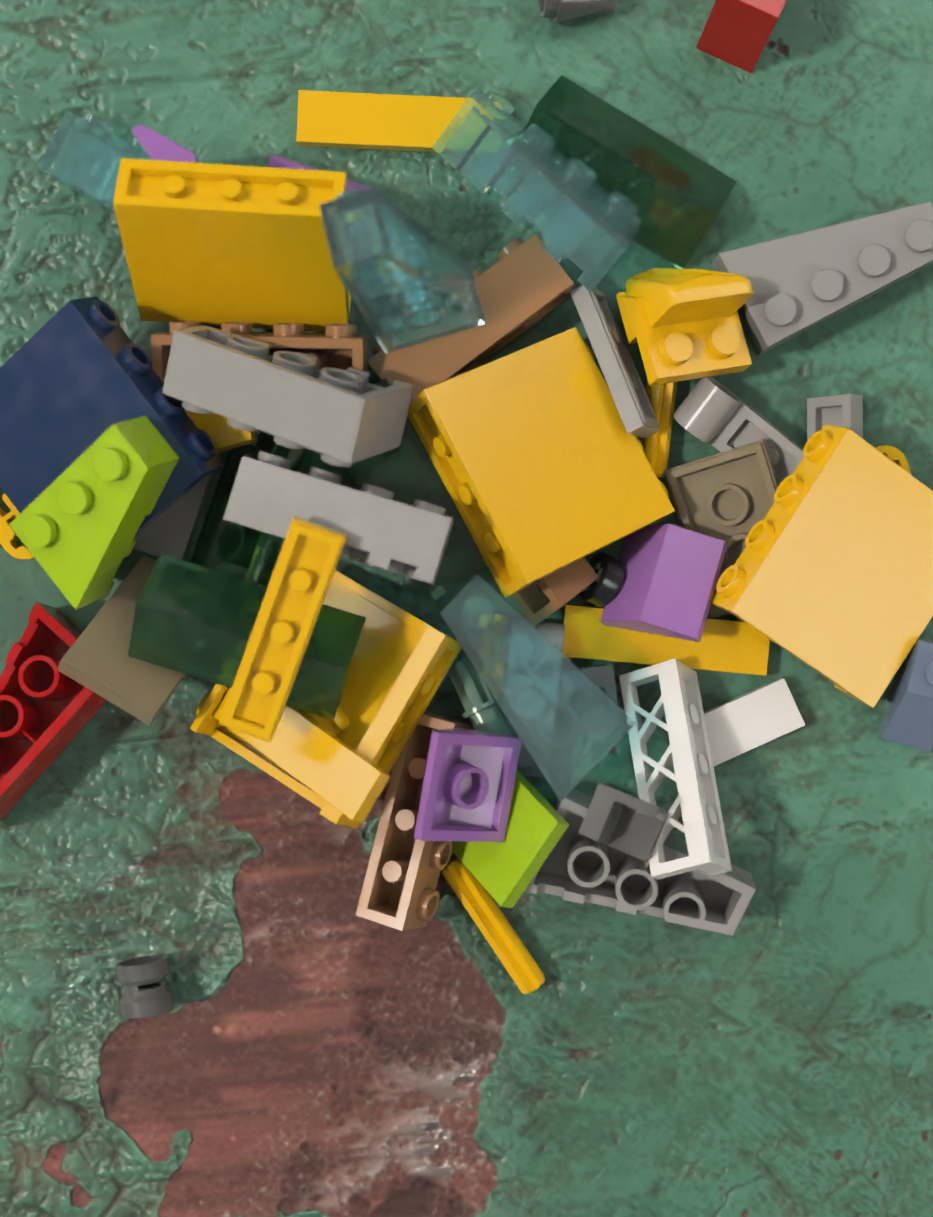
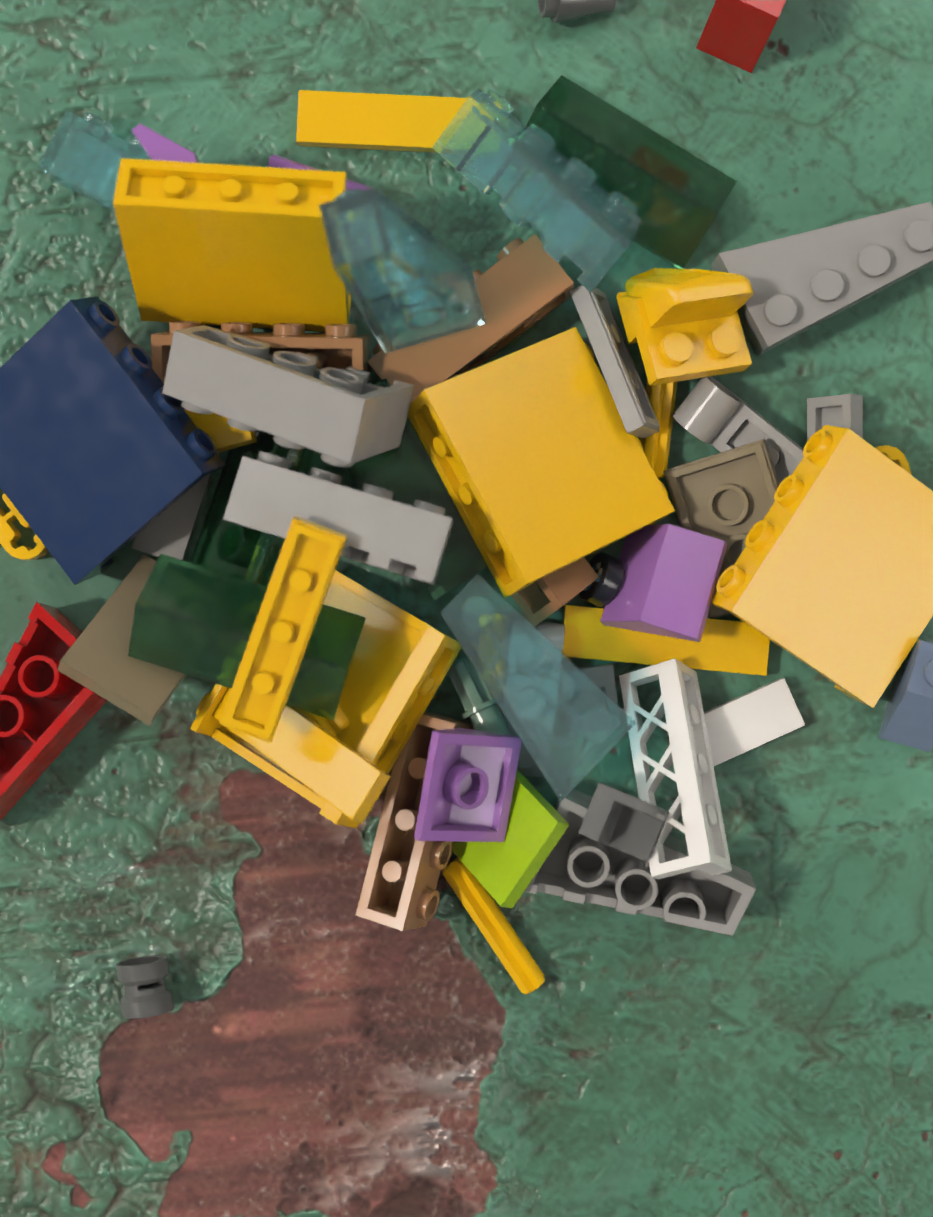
lime wedge [9,415,179,610] -> none

